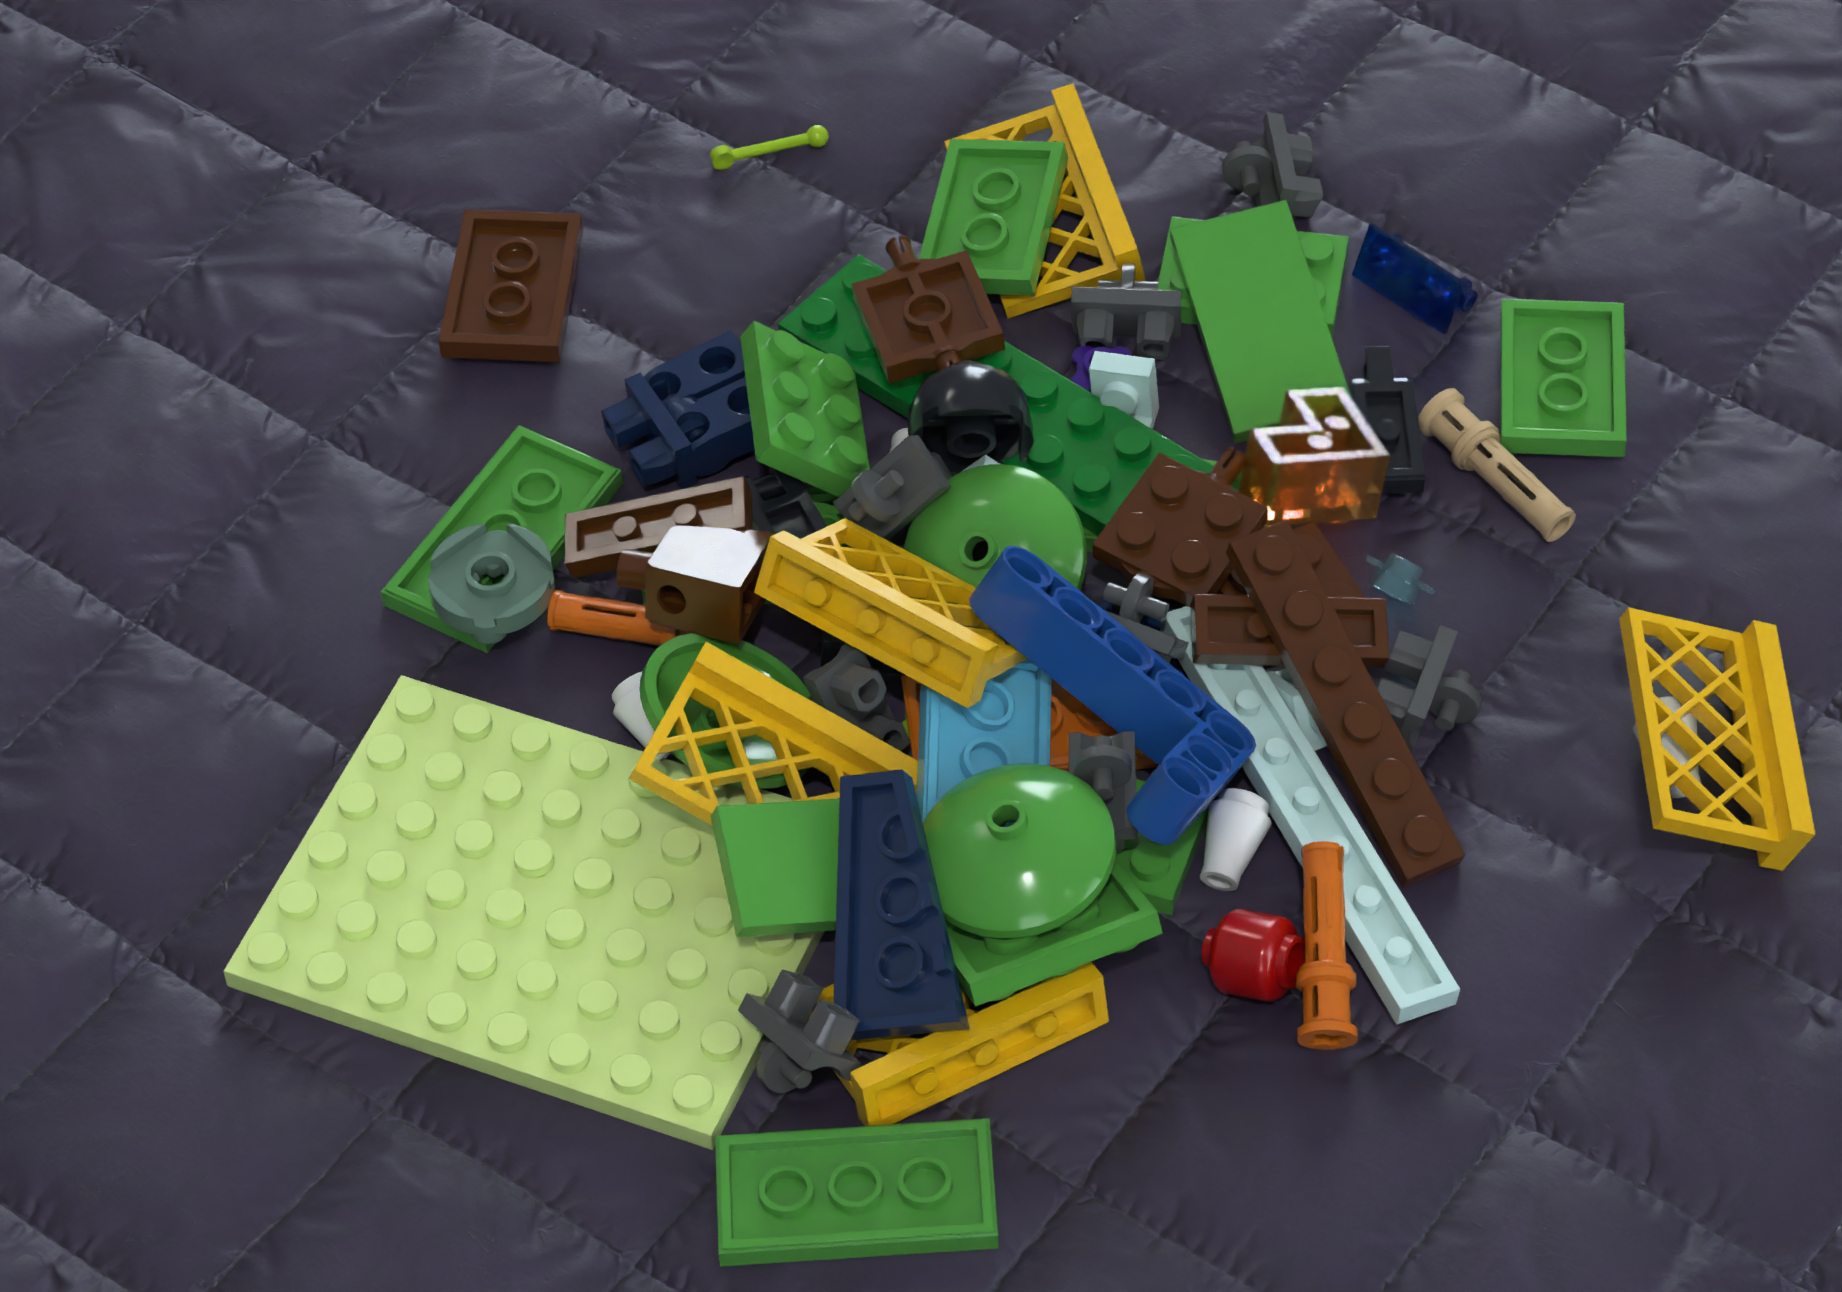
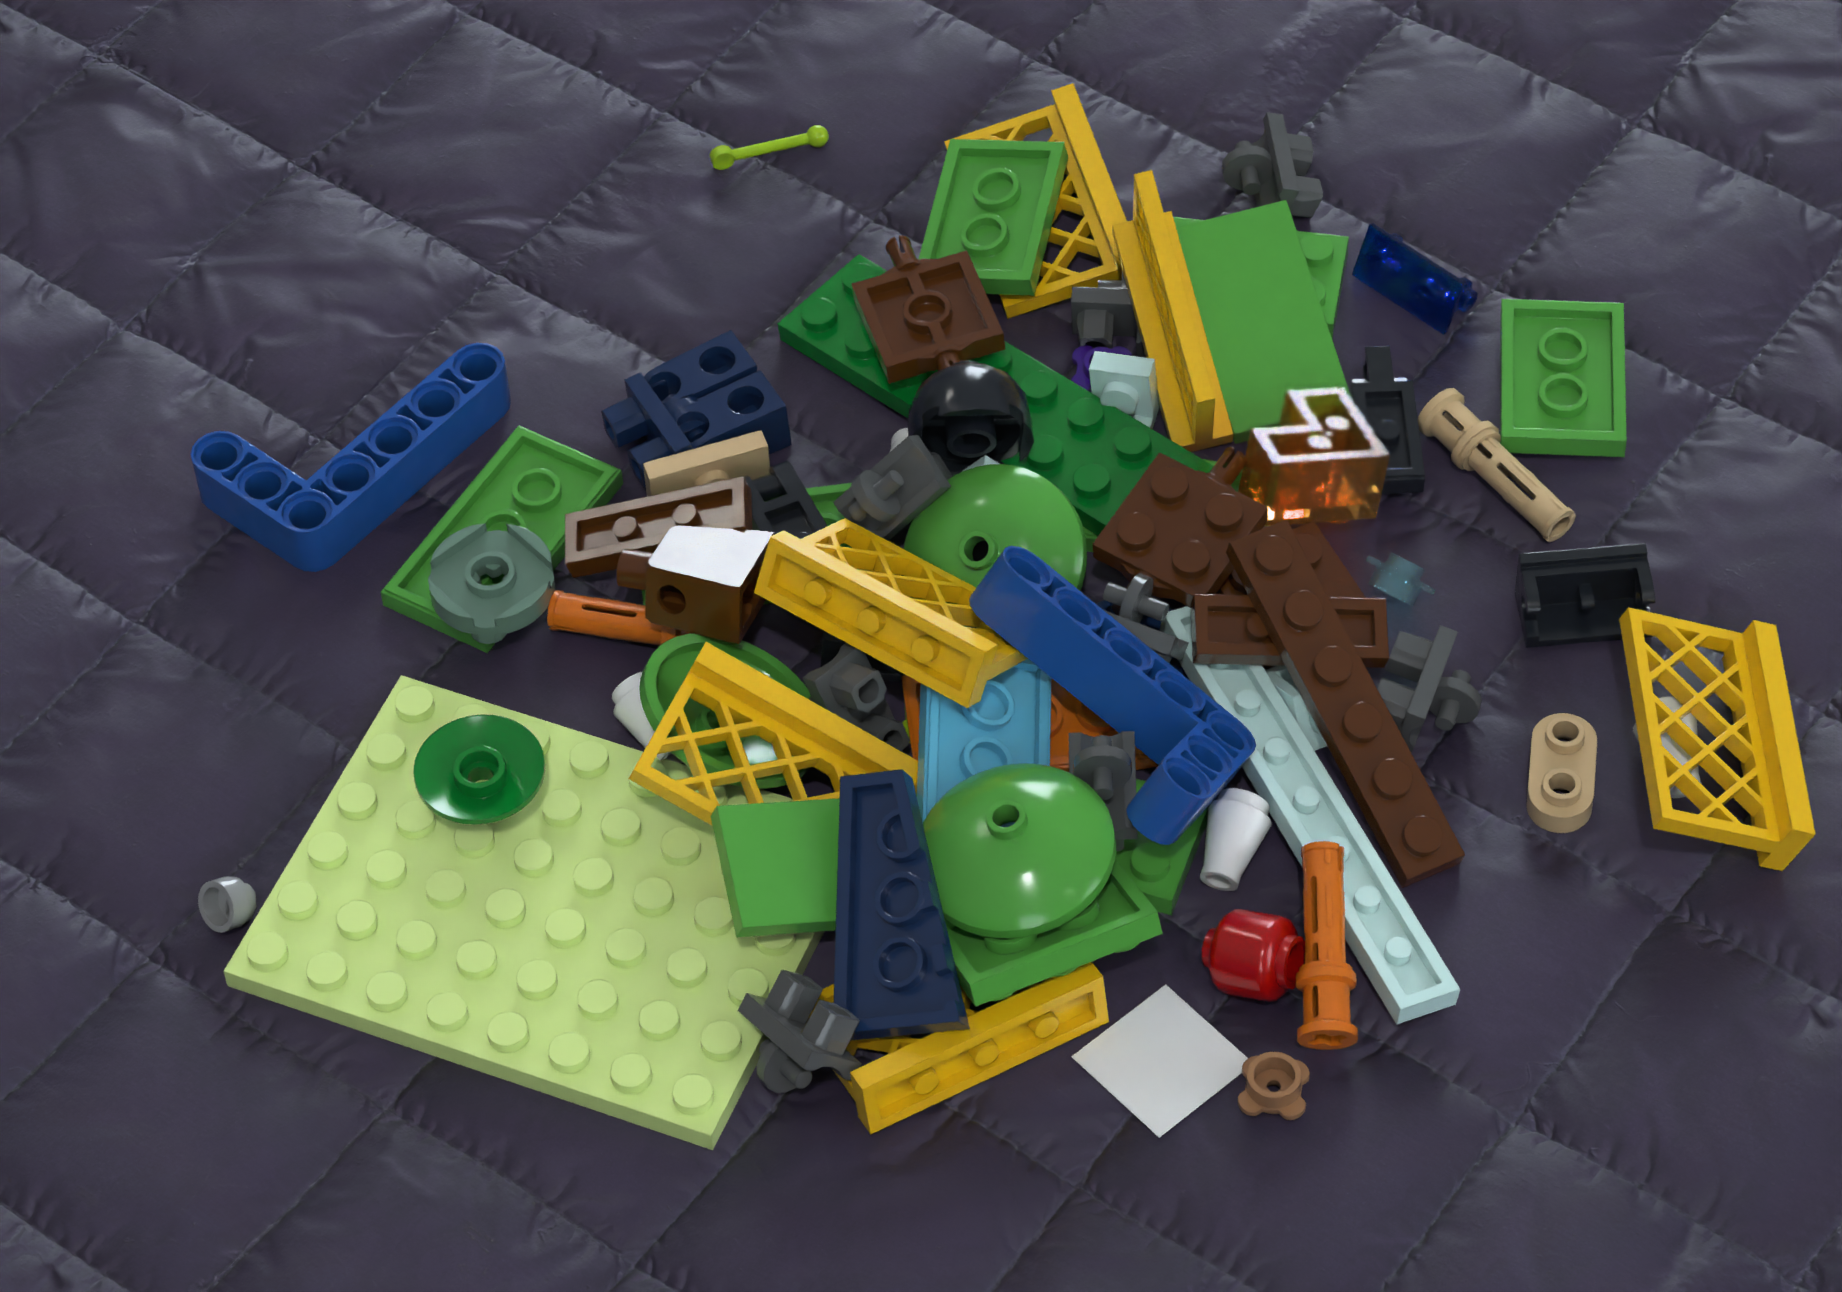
reddish brown plate [439,209,584,362] -> none
bright green tile [715,1118,999,1267] -> none
bright green plate [740,321,870,497] -> none
none -> blue beam [190,343,511,572]
none -> light grey hinge [198,876,257,933]
none -> green dish [413,714,545,825]
none -> tan plate [643,430,770,496]
none -> white sticker [1071,984,1248,1138]
none -> yellow fence [1112,170,1233,452]
none -> medium nougat plate [1238,1052,1310,1120]
none -> black hinge [1515,543,1655,648]
none -> tan plate [1526,713,1597,833]

